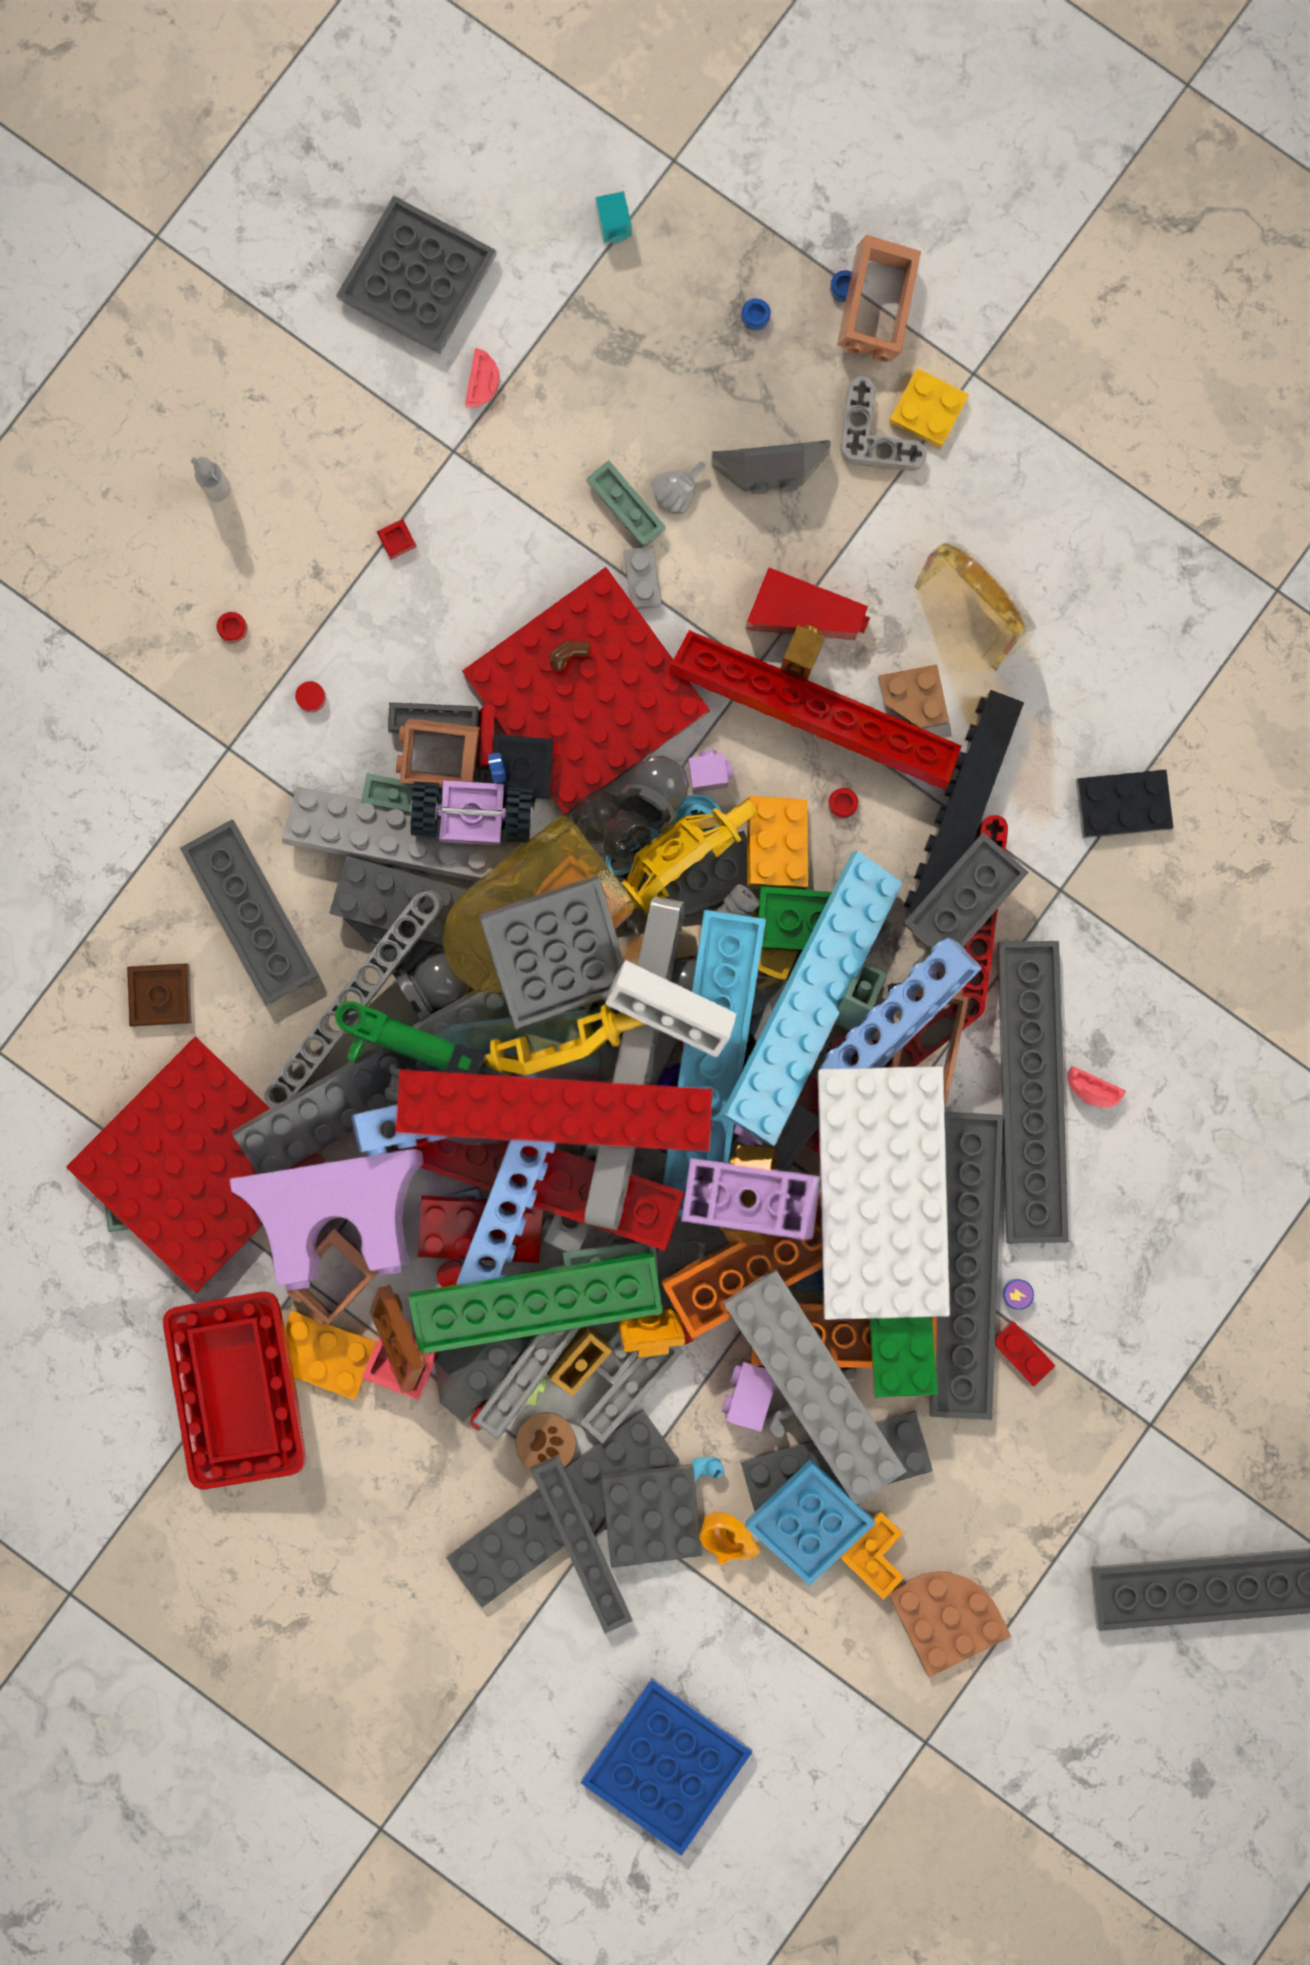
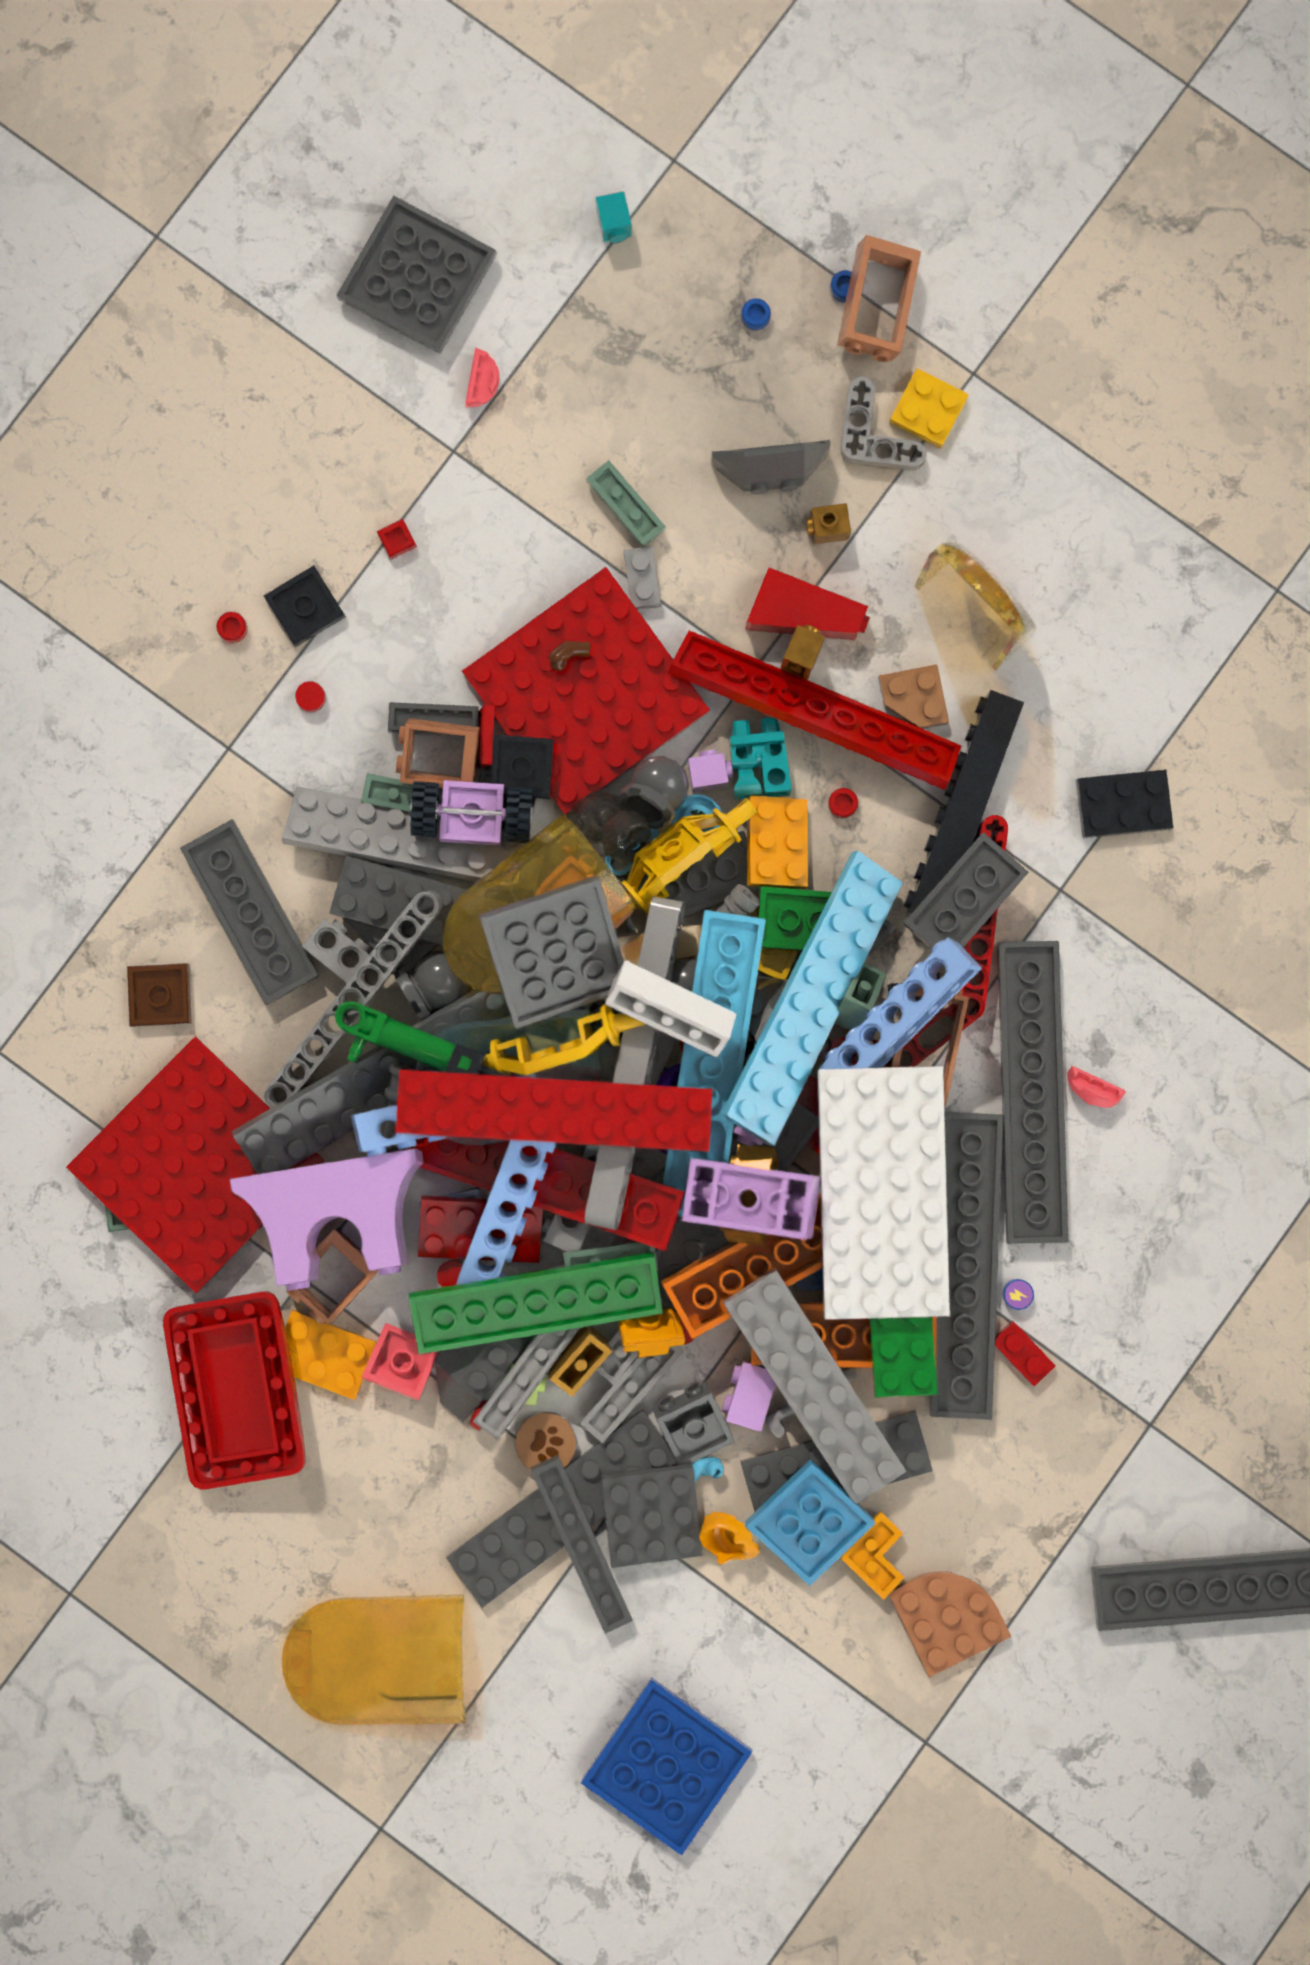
light grey wheel [191,457,231,501] -> none
dark orange plate [370,1285,425,1393] -> none
blue tile [488,752,507,784] -> none
light grey piece [651,461,706,513] -> none
none -> black tile [264,565,346,647]
none -> clear yellow windscreen [282,1594,467,1725]
none -> light grey brick [302,918,372,983]
none -> dark grey plate [652,1382,735,1465]
none -> teal hips [729,717,792,800]
none -> pearl gold brick [805,503,851,545]

